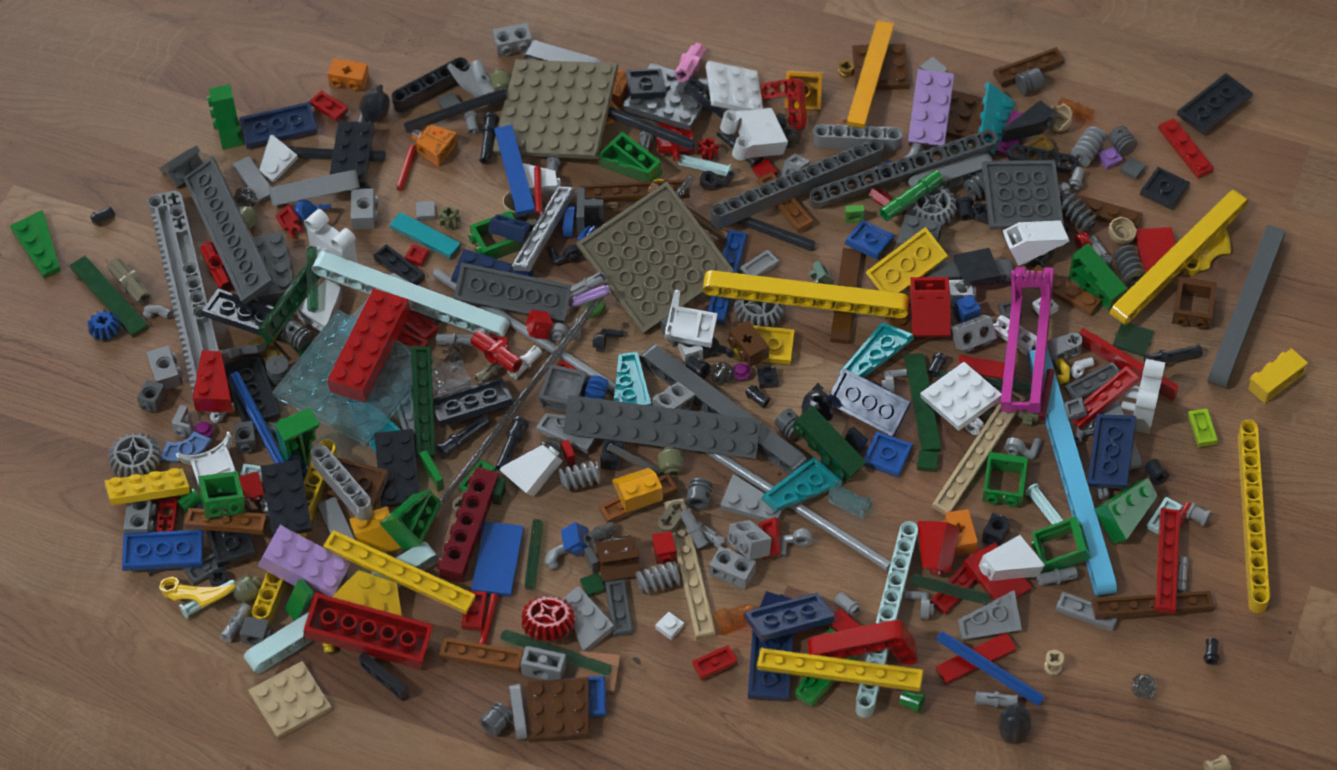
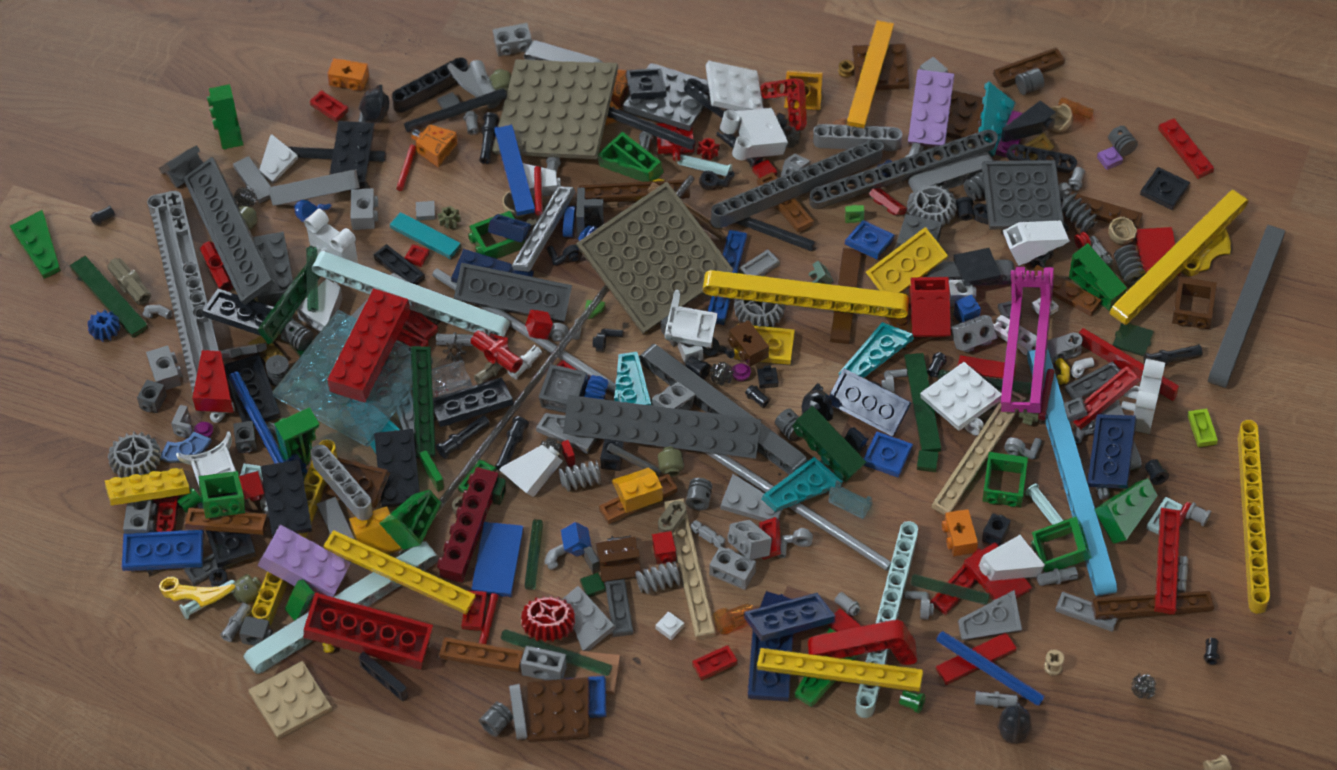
dark blue plate [239,102,318,149] -> none
red plate [275,205,304,239] -> none
yellow wing [332,570,402,616] -> none
lavender axle [569,285,611,308] -> none
light grey axle [570,271,607,296] -> none
dark grey pin [583,522,616,546] -> none
bright pink piece [675,43,706,83] -> none
light grey pin [679,508,708,549] -> none
green piece [879,170,944,221] -> none
red slope [917,521,960,576] -> none
light grey piece [1071,126,1107,167] -> none
dark grey tile [1120,157,1146,180] -> none
black plate [1177,73,1253,136] -> none
yellow brick [1248,348,1308,404] -> none

